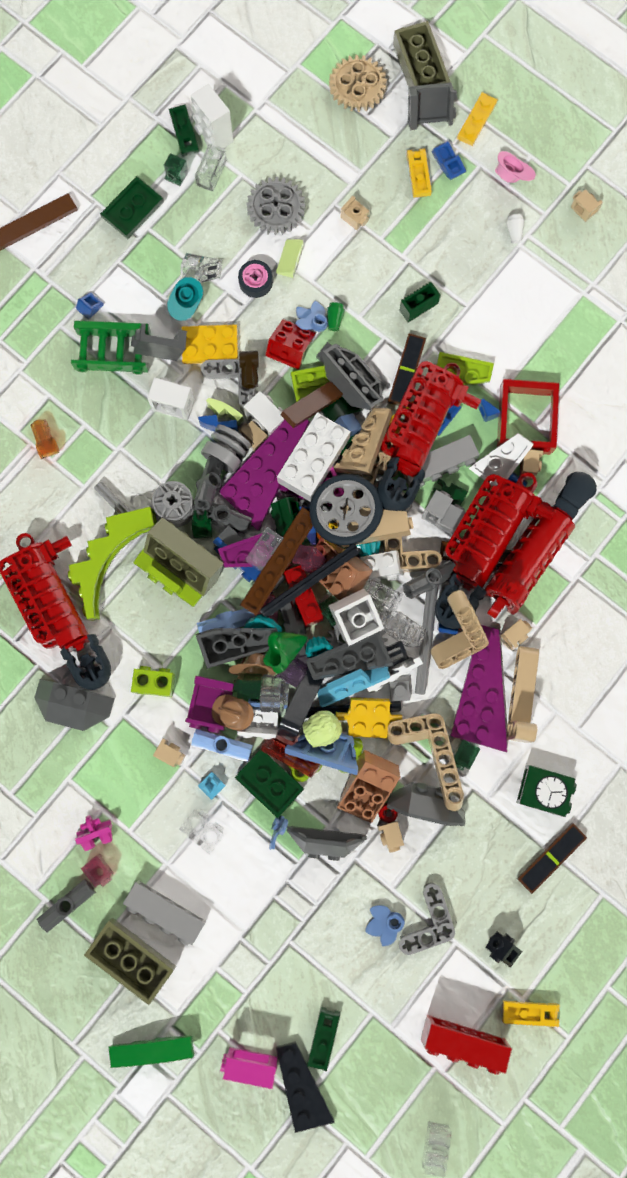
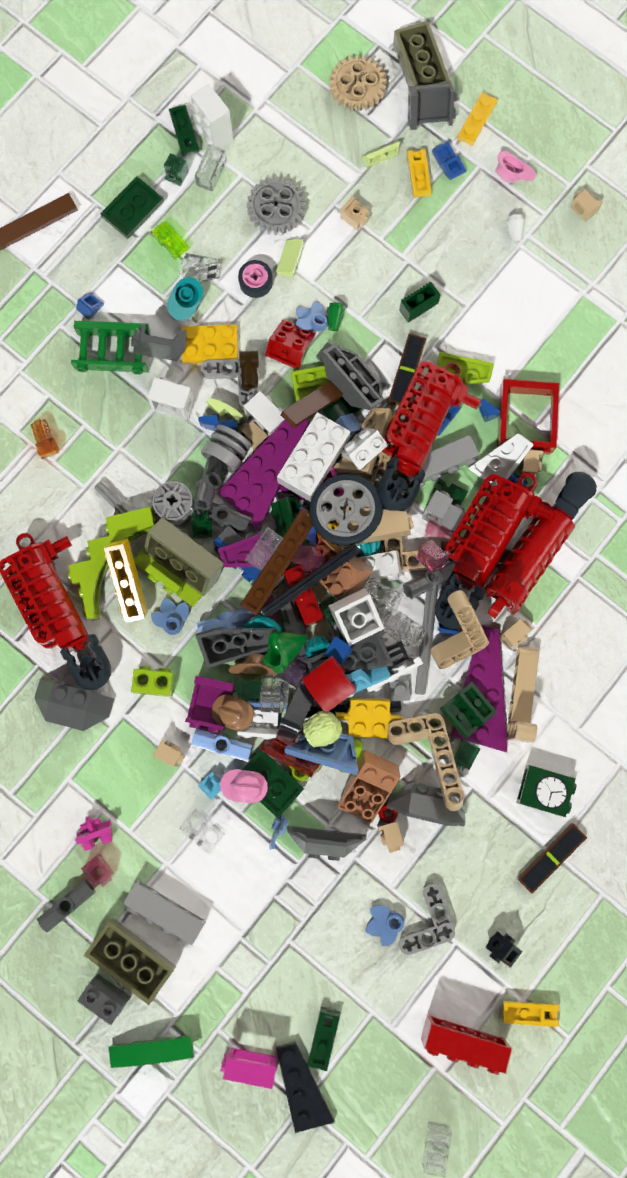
none -> dark grey panel [78,974,131,1025]
none -> yellow brick [104,539,148,622]
none -> clear neon green slope [151,220,190,260]
none -> medium blue plate [151,598,189,635]
none -> bright pink piece [220,769,267,803]
none -> red slope [302,656,357,713]
none -> blue slope [325,636,352,665]
none -> white bracket [341,428,388,469]
none -> yellowish green slope [361,142,400,168]
none -> clear pink brick [416,540,450,573]
none -> dark green slope [439,682,497,739]

